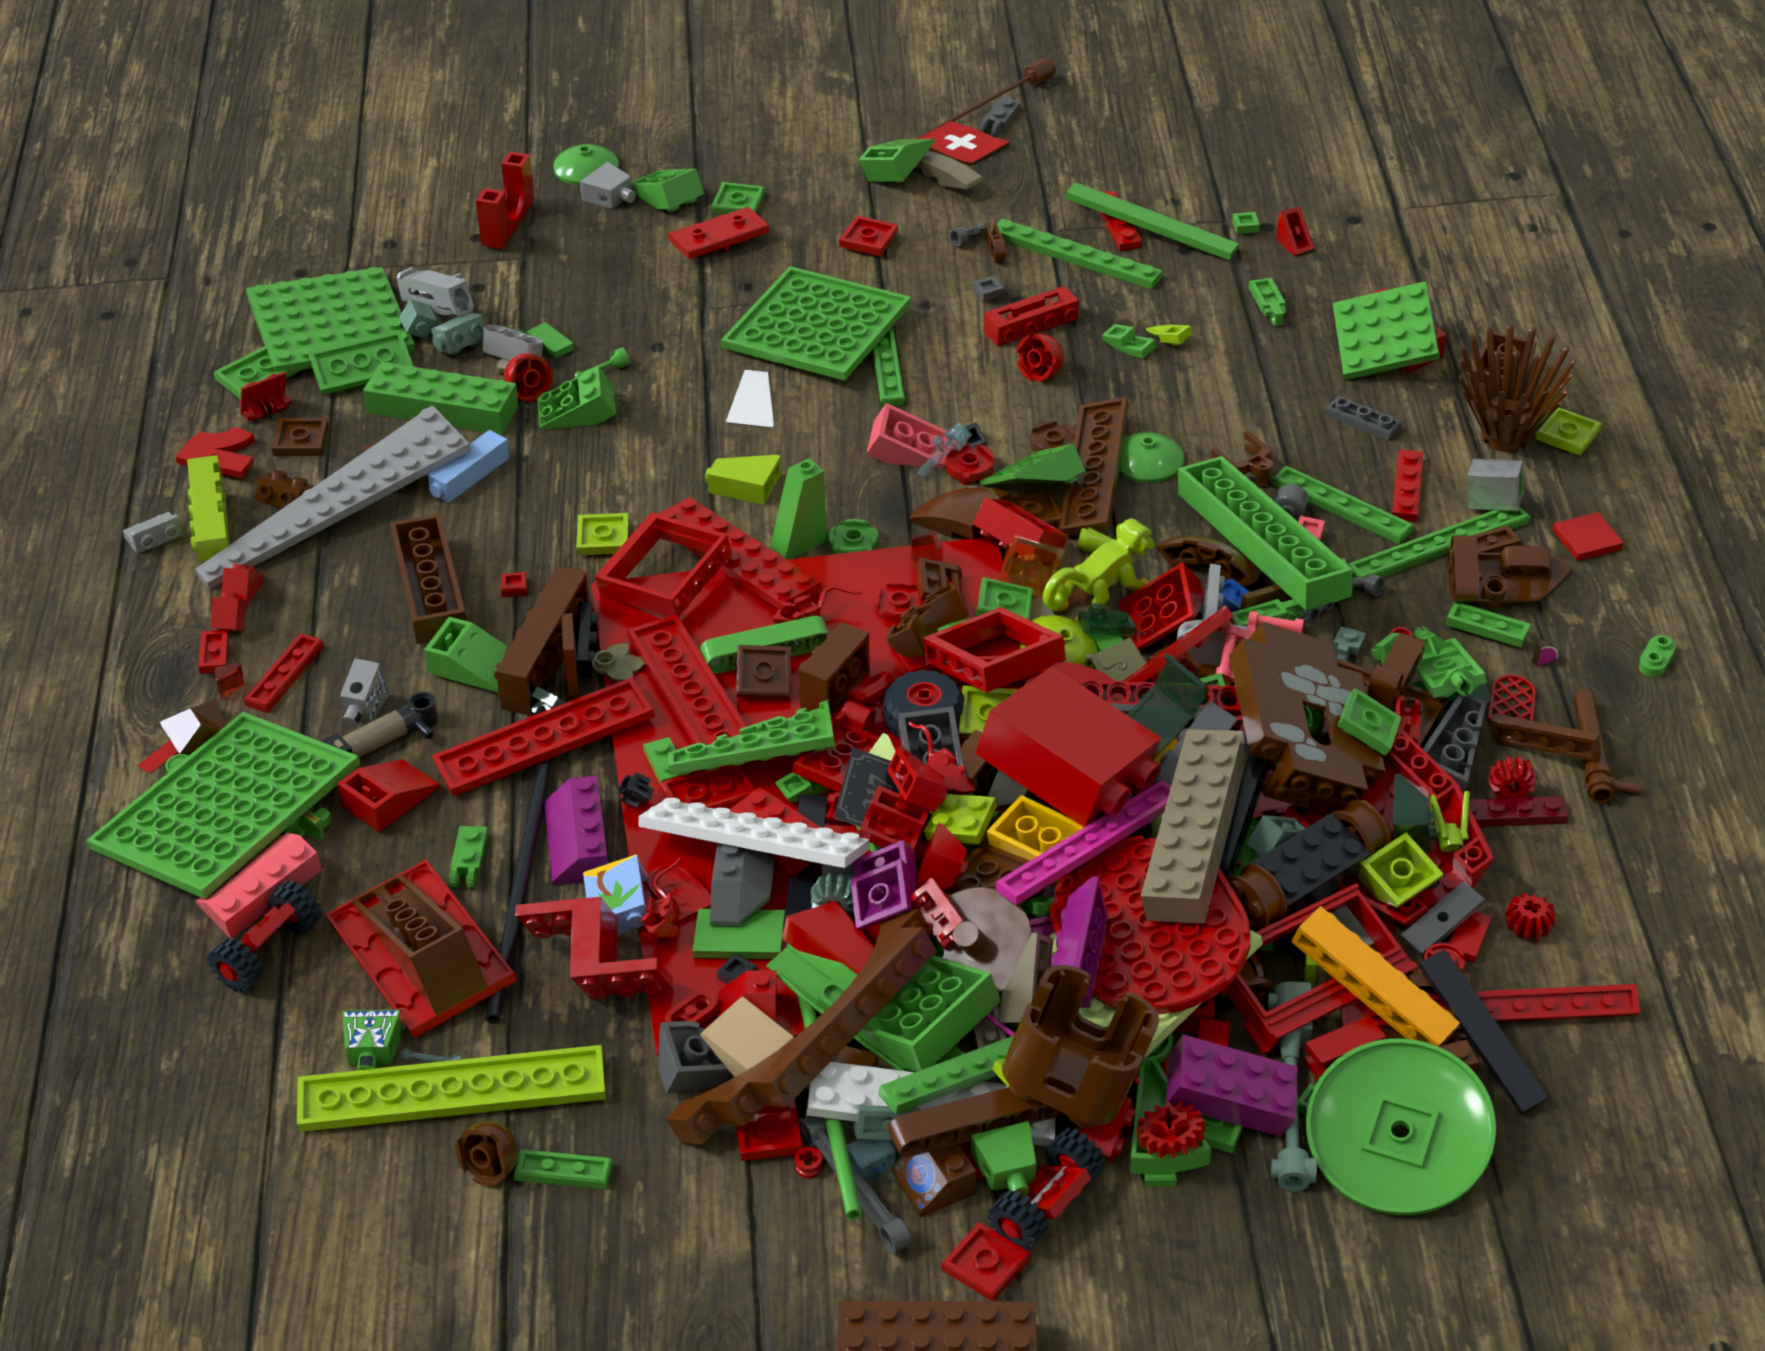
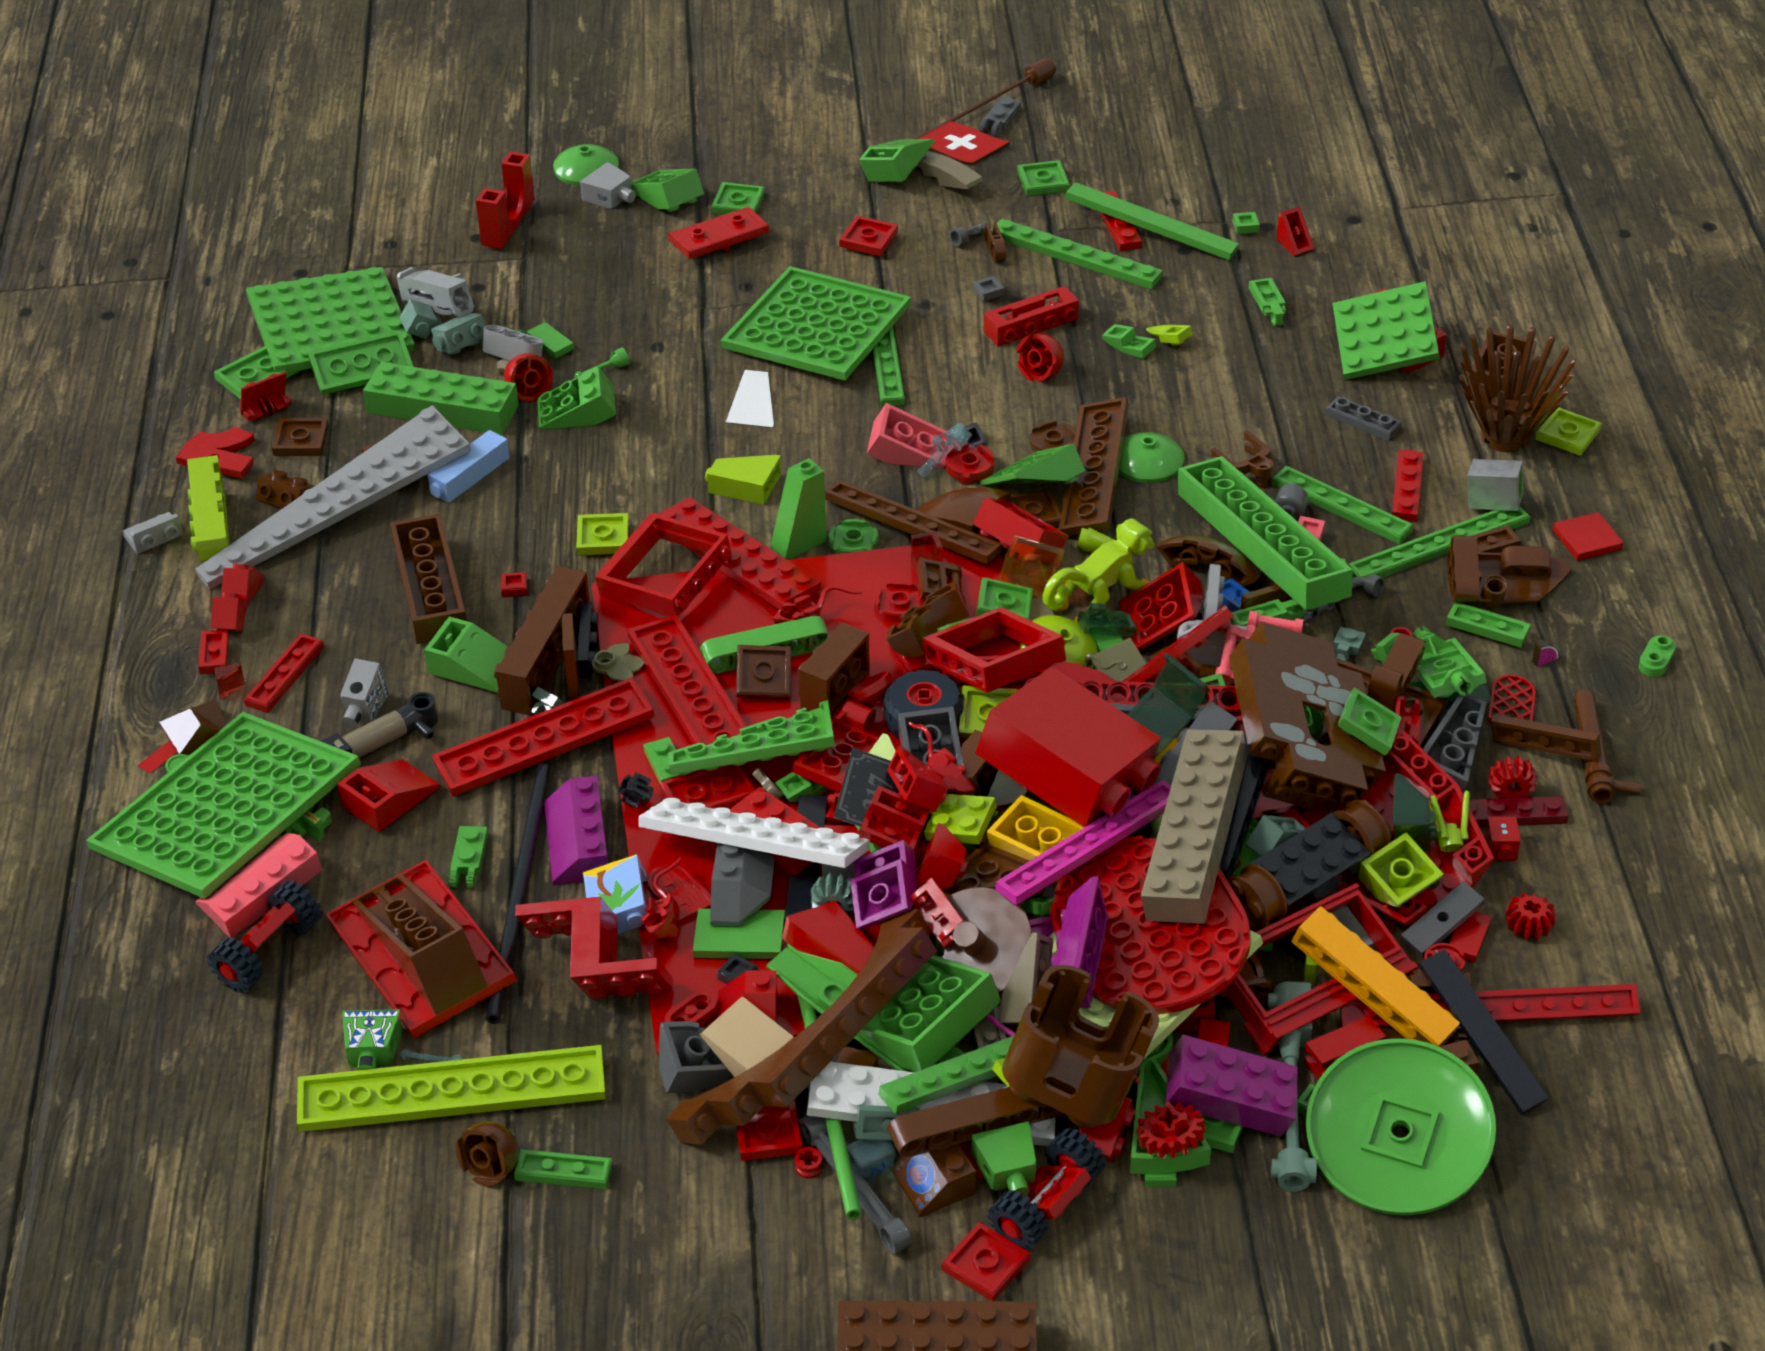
none -> dark tan piece [752,768,784,800]
none -> reddish brown plate [825,480,1002,564]
none -> bright green tile [1017,160,1070,196]
none -> red brick [1484,817,1521,861]

